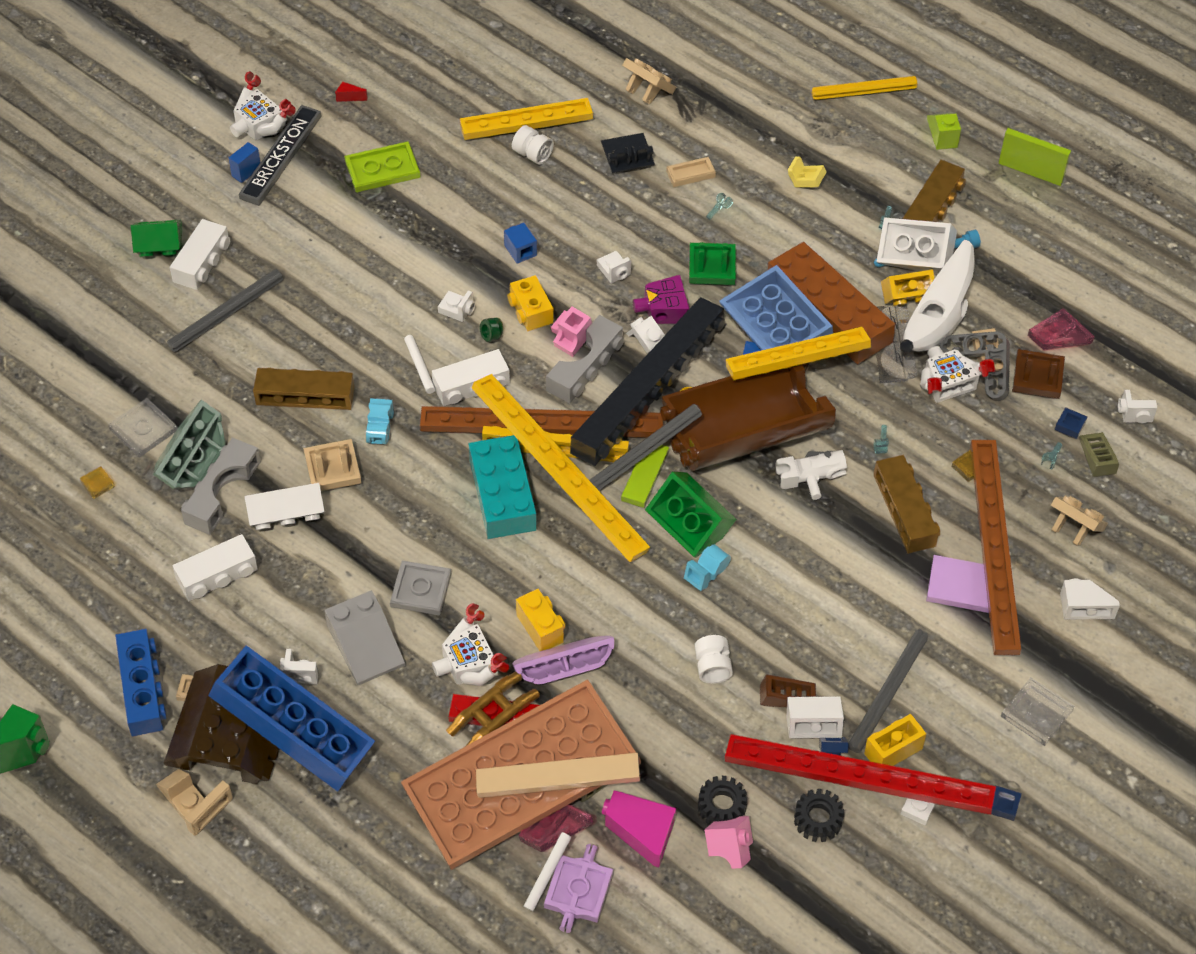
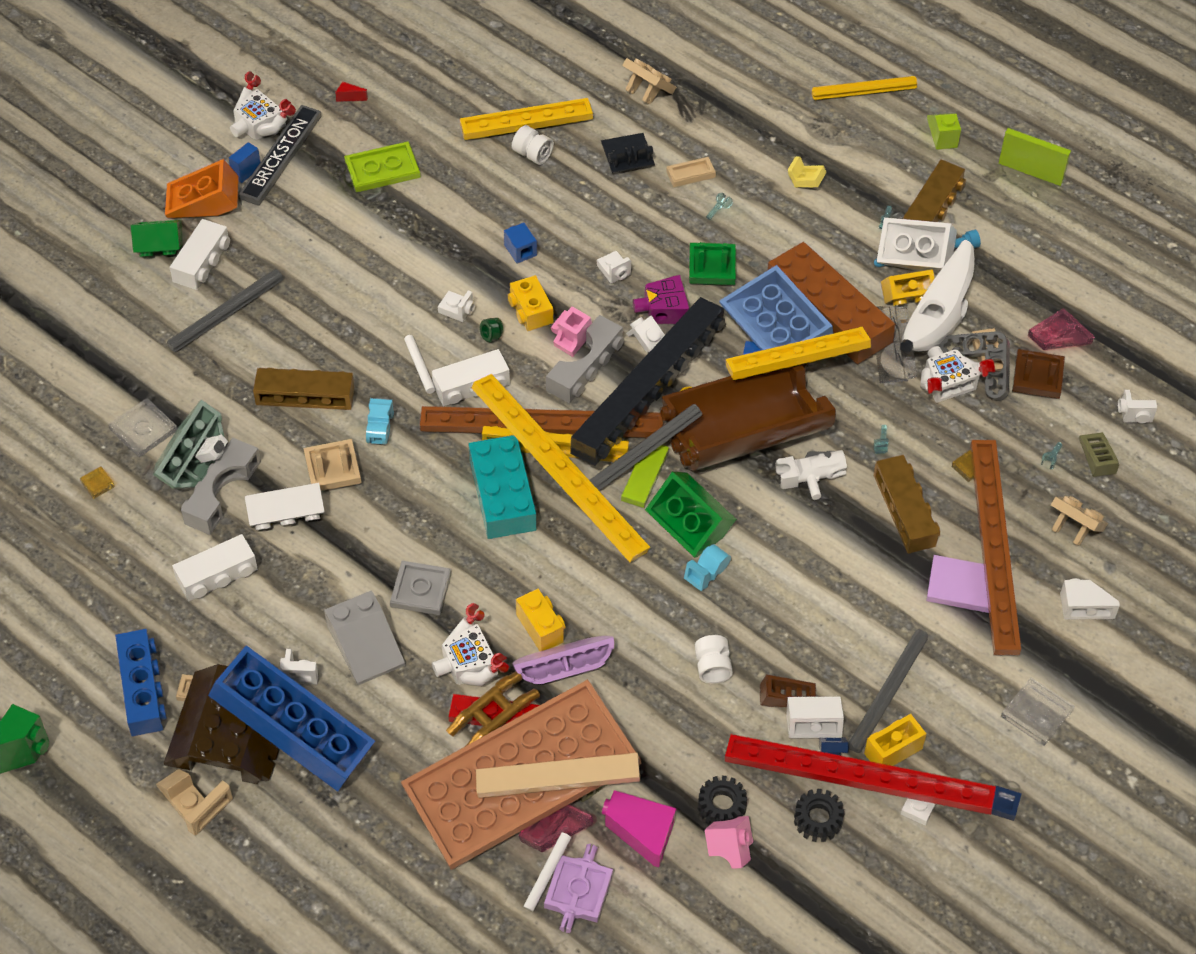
dark blue plate [1055,407,1088,439] -> none
none -> orange slope [165,159,239,218]
none -> white plate [195,435,228,463]

